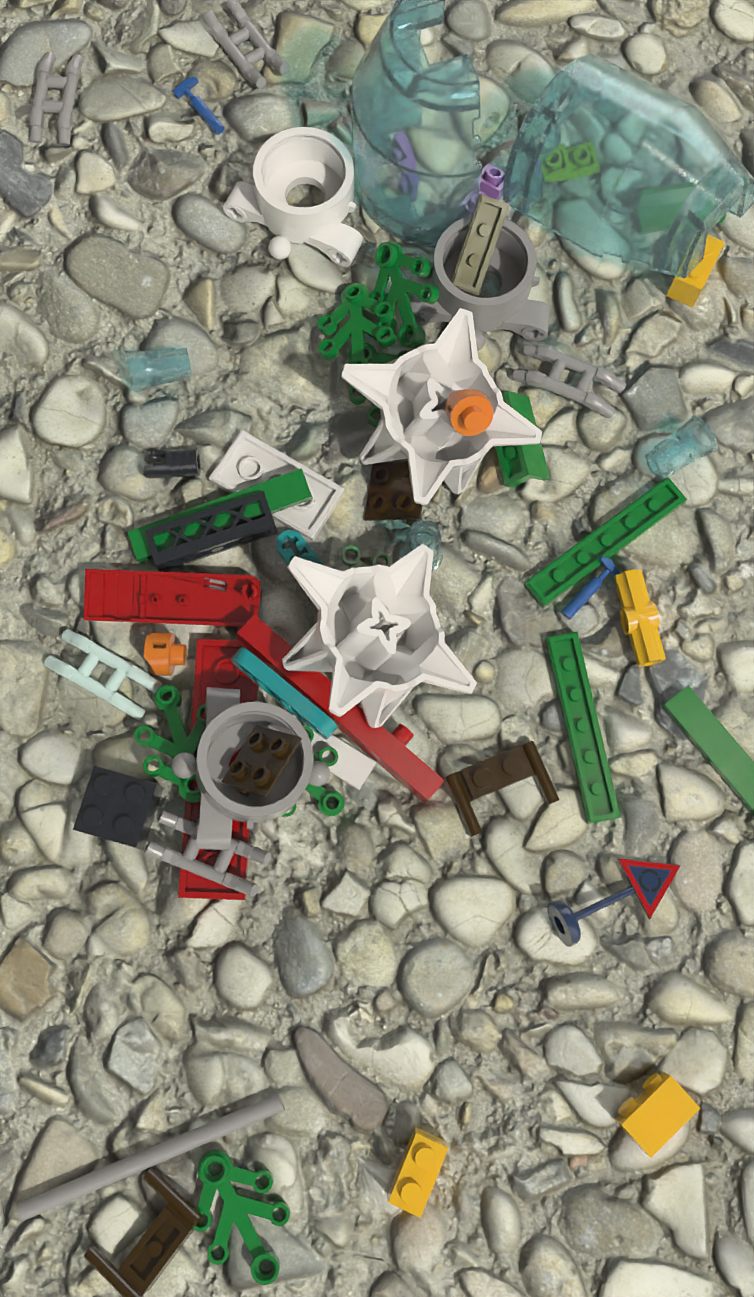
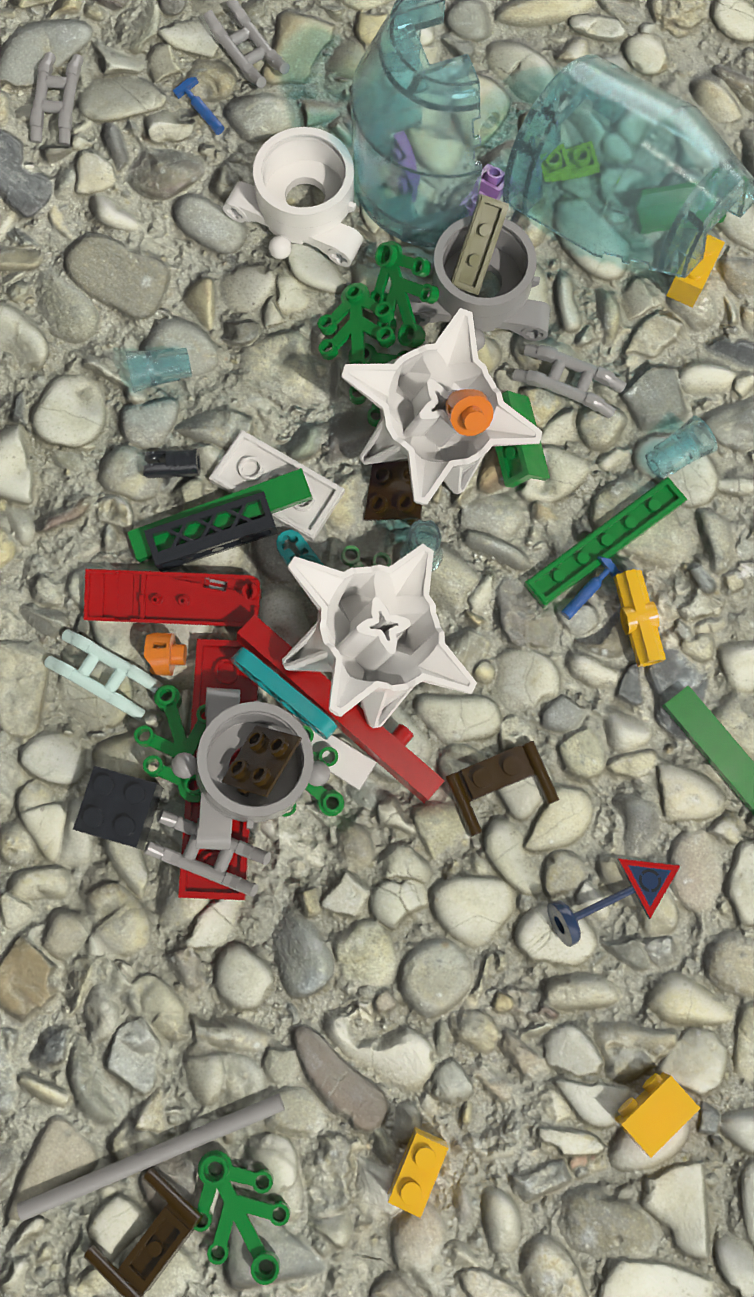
green tile [545,631,621,824] -> none

